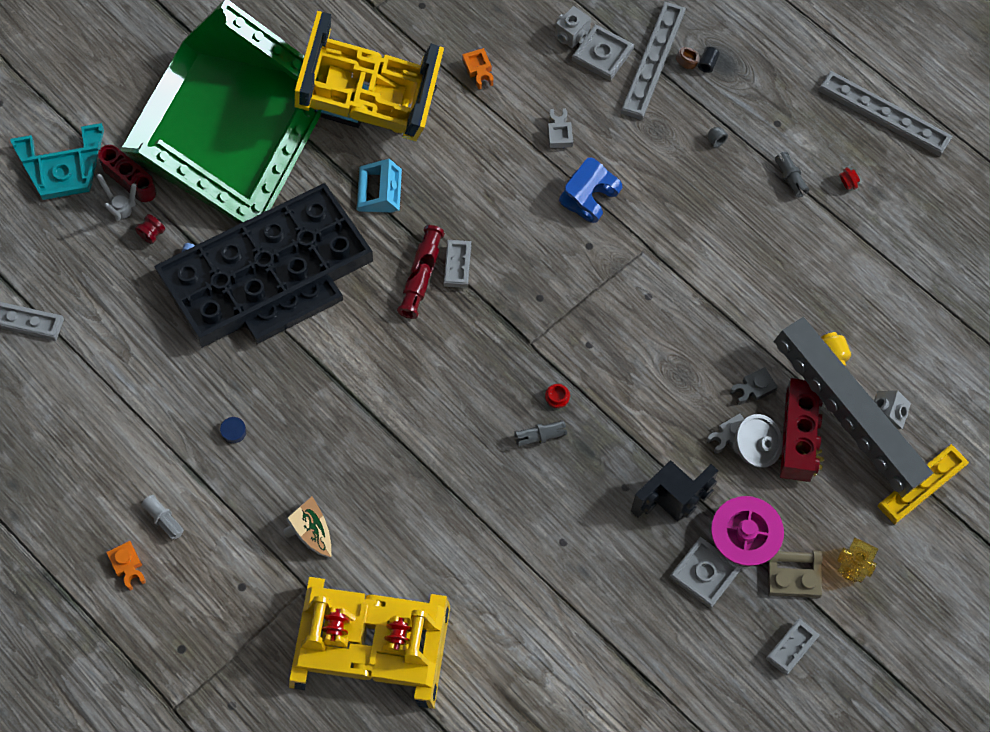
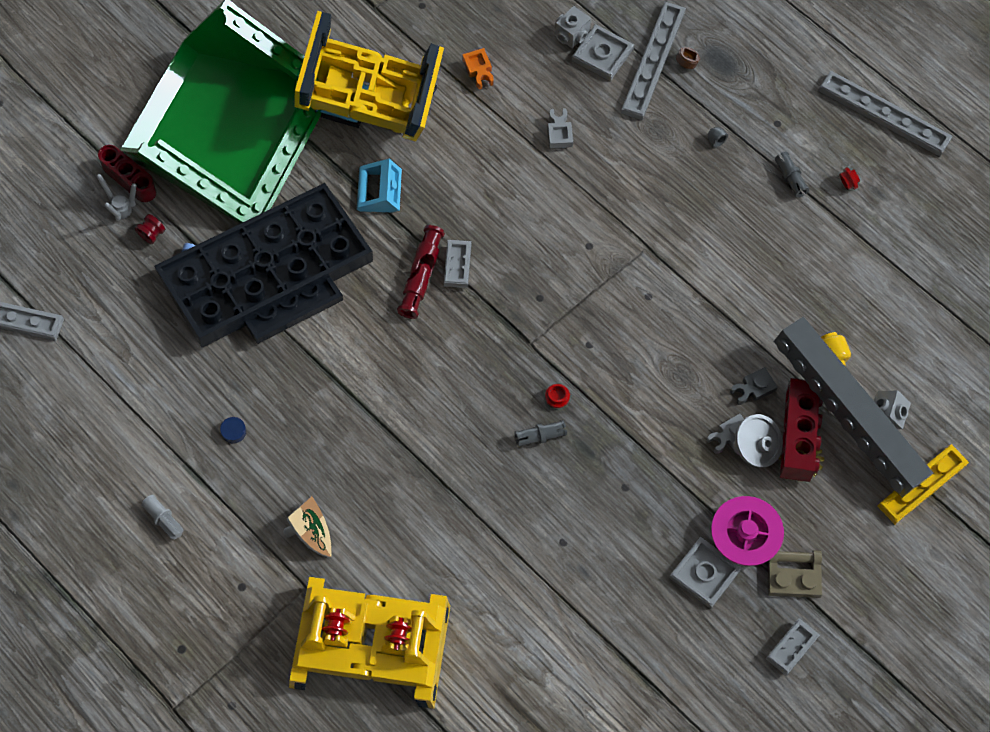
teal wing [10,123,104,200] -> none
orange plate [106,541,146,591] -> none
blue piece [559,157,623,223] -> none
black bracket [631,460,719,522] -> none
black hinge [698,47,720,73] -> none
clear yellow brick [837,537,878,583] -> none

